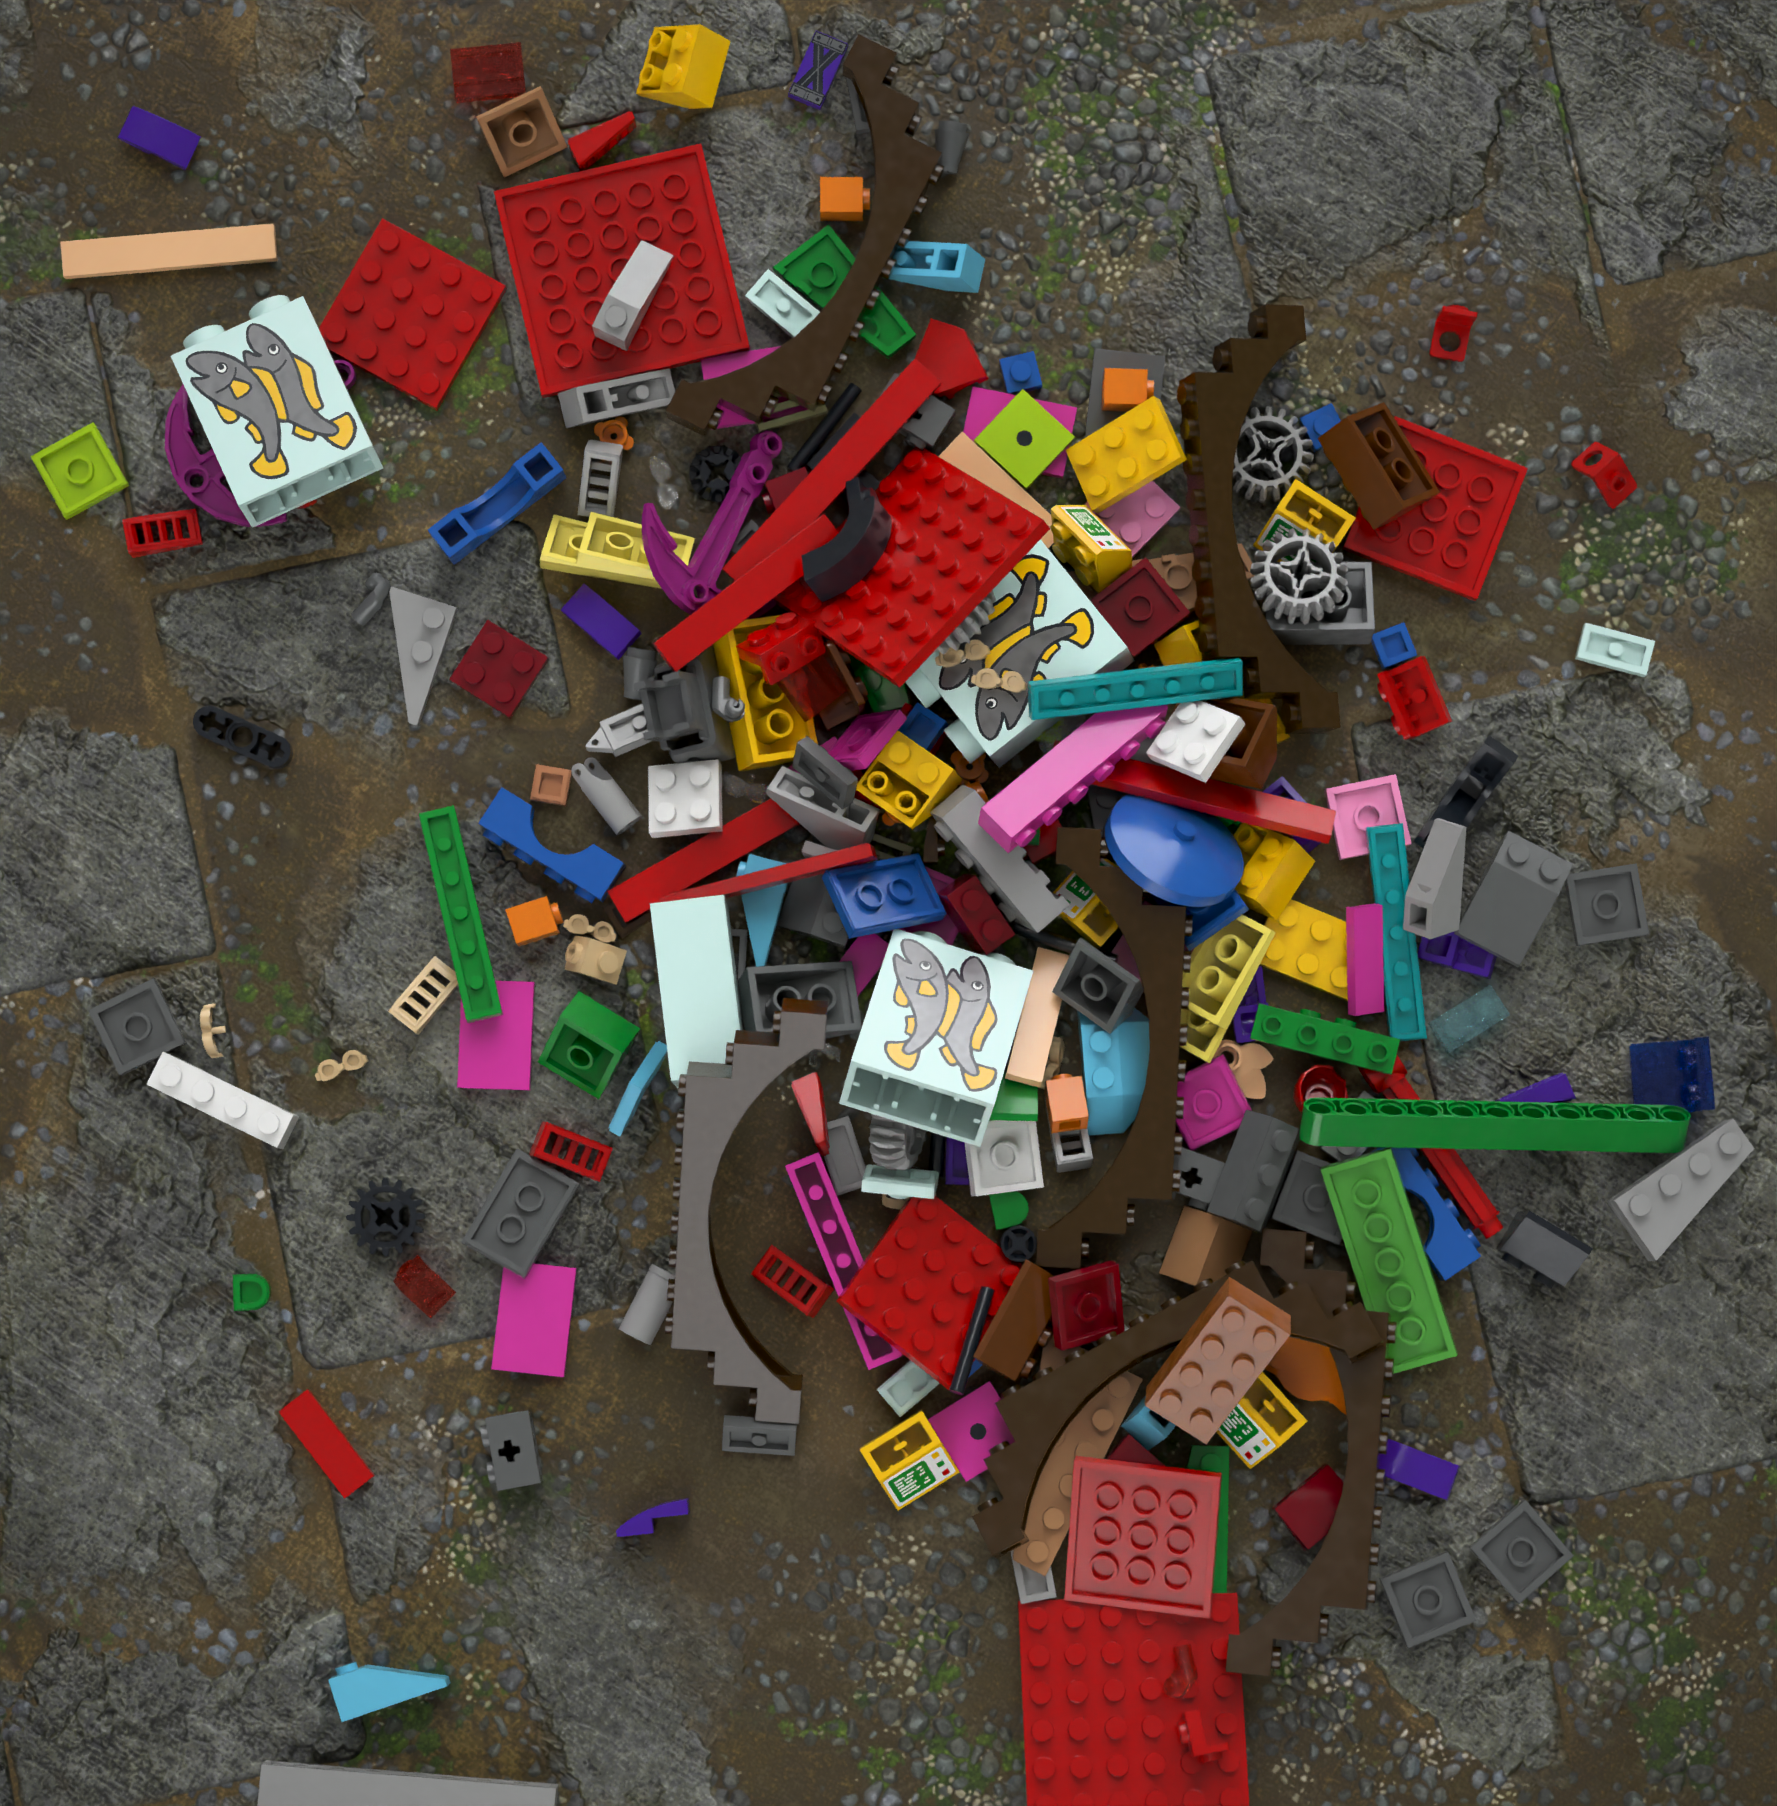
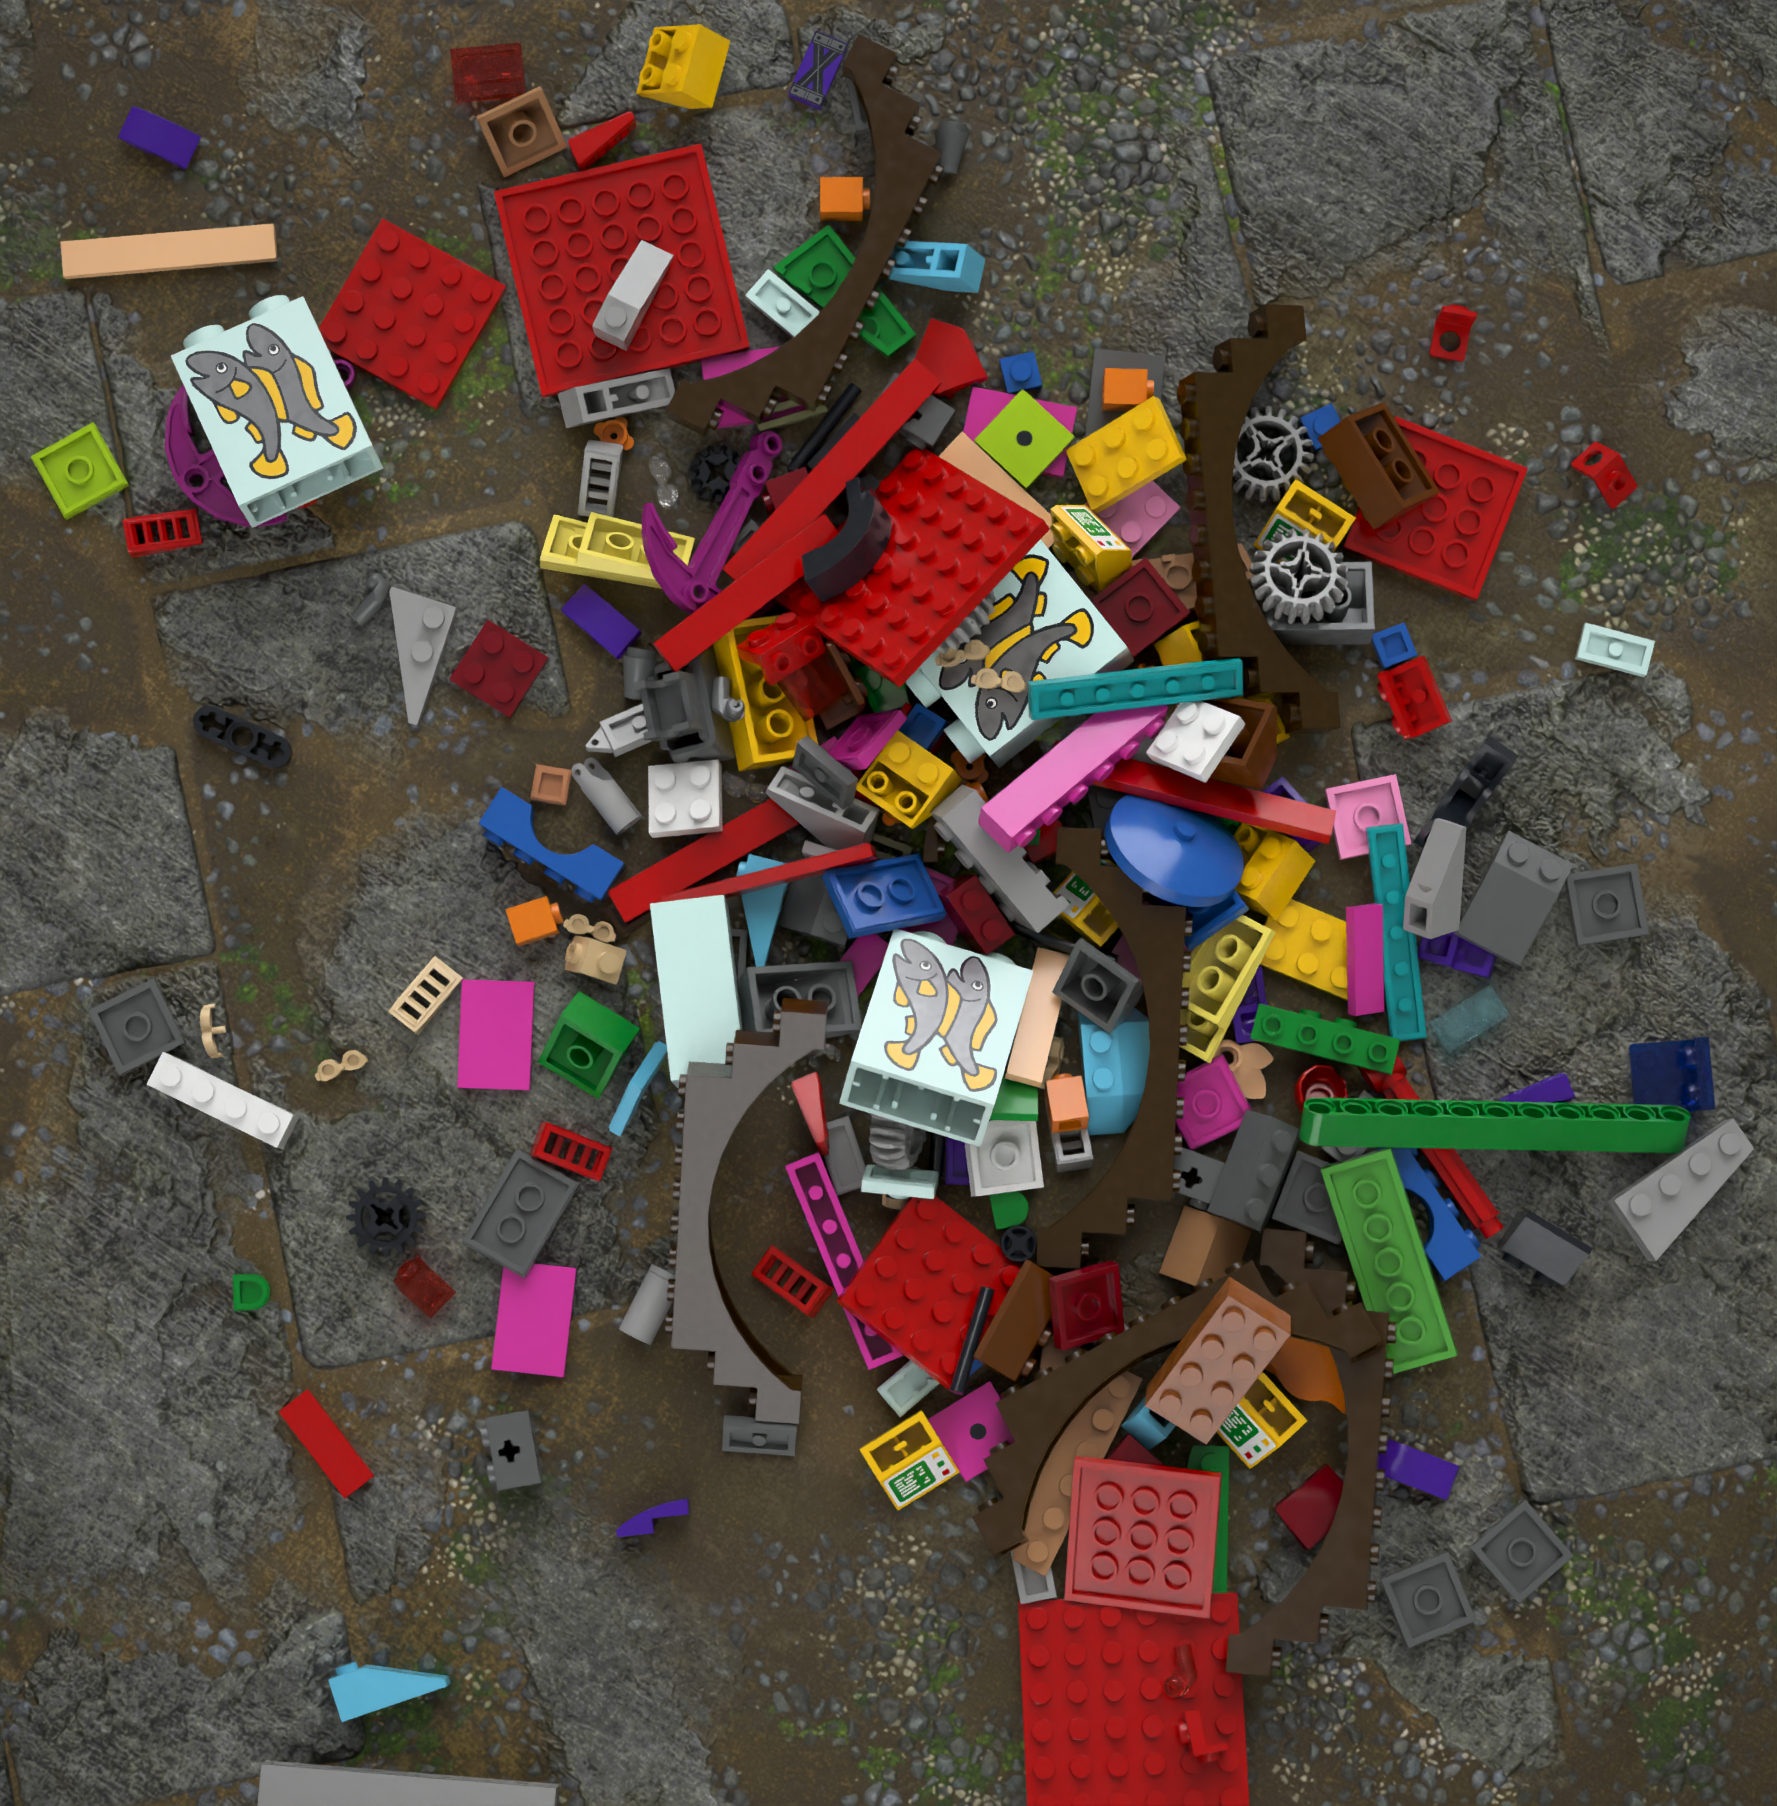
green plate [419,805,503,1023] -> none
blue arch [428,442,566,565] -> none

